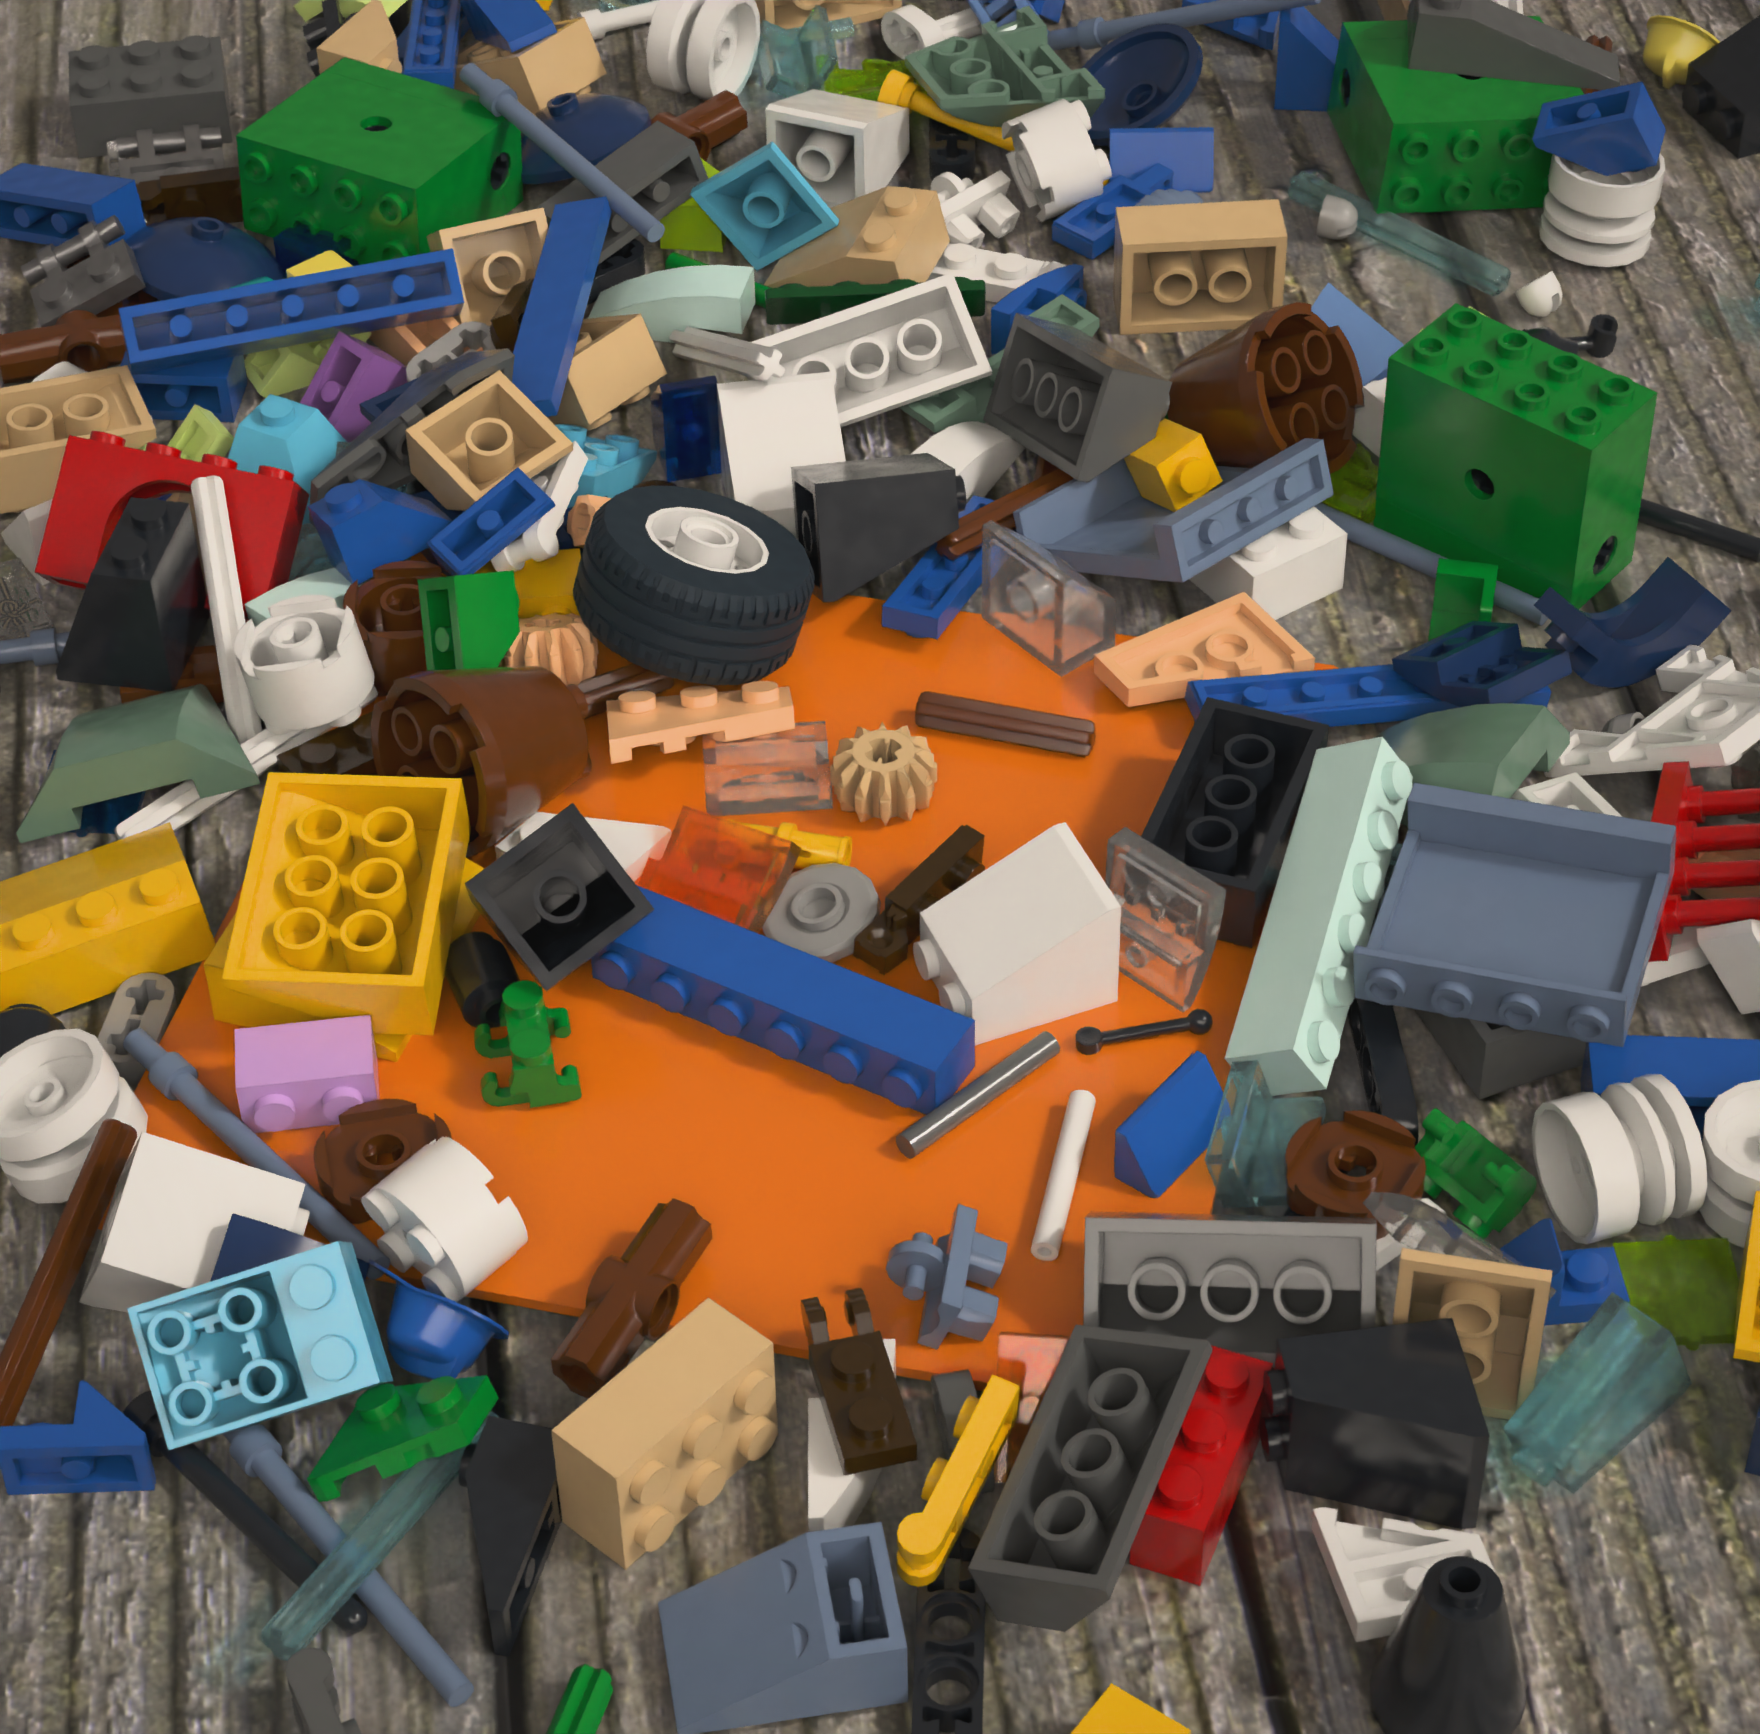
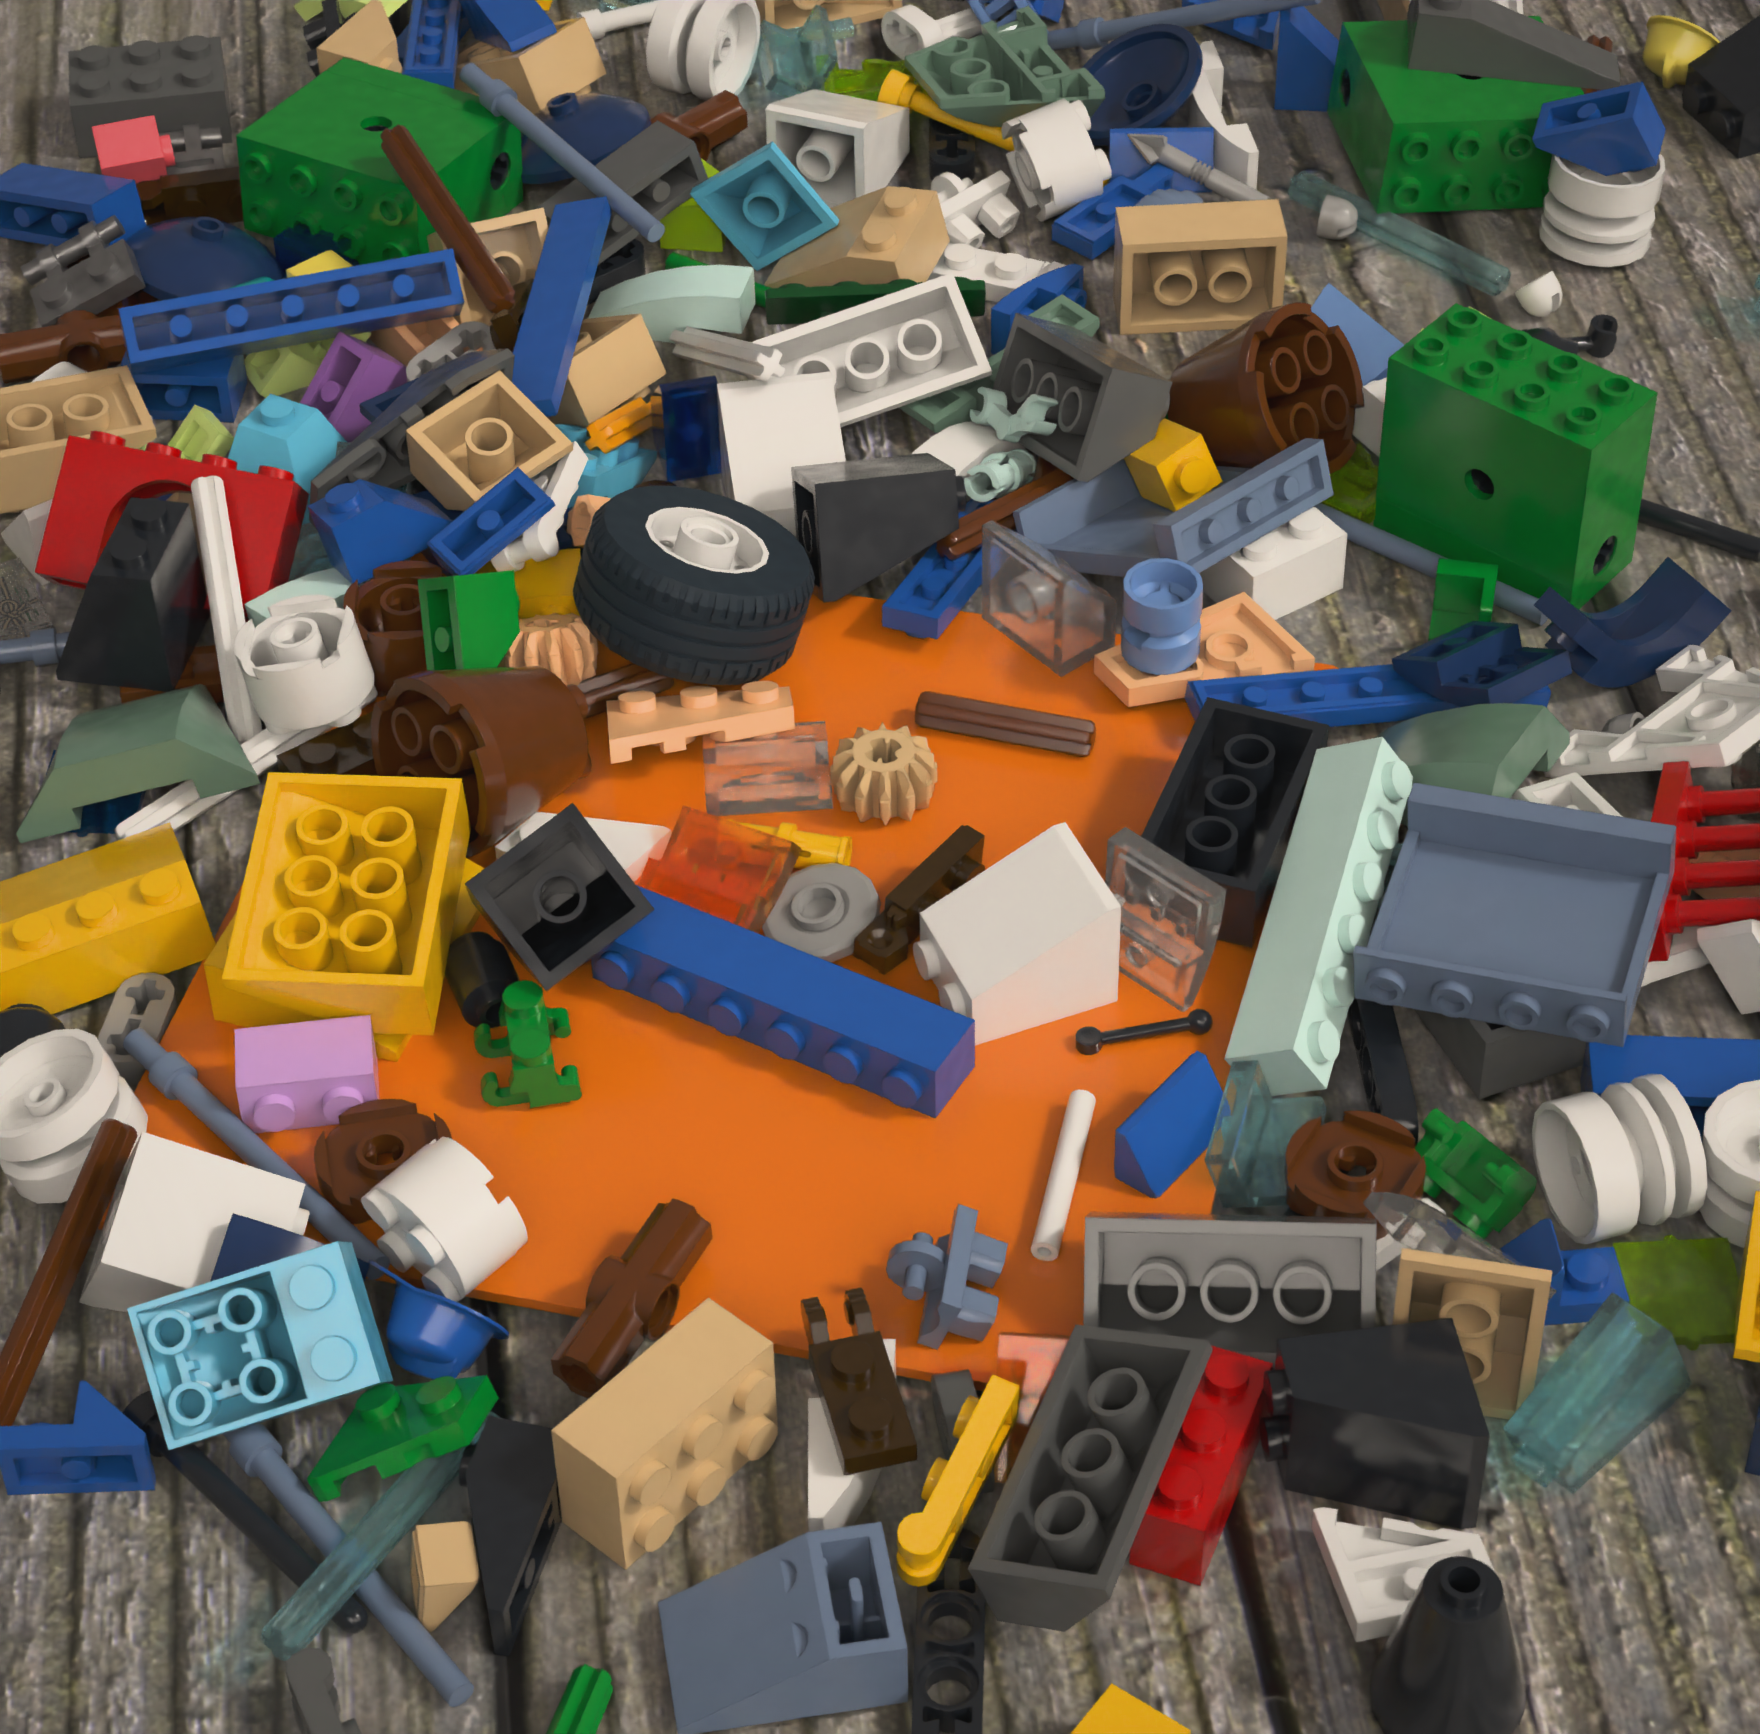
dark grey bar [896,1031,1060,1159] -> none
none -> coral brick [92,115,176,184]
none -> reddish brown axle [380,125,515,314]
none -> tan slope [410,1521,480,1632]
none -> light orange axle [584,397,660,454]
none -> light aqua pin [964,449,1036,502]
none -> light aqua piece [969,387,1058,443]
none -> medium blue wheel [1121,558,1203,675]
none -> light grey piece [1127,134,1269,201]
none -> white slope [1188,41,1259,190]

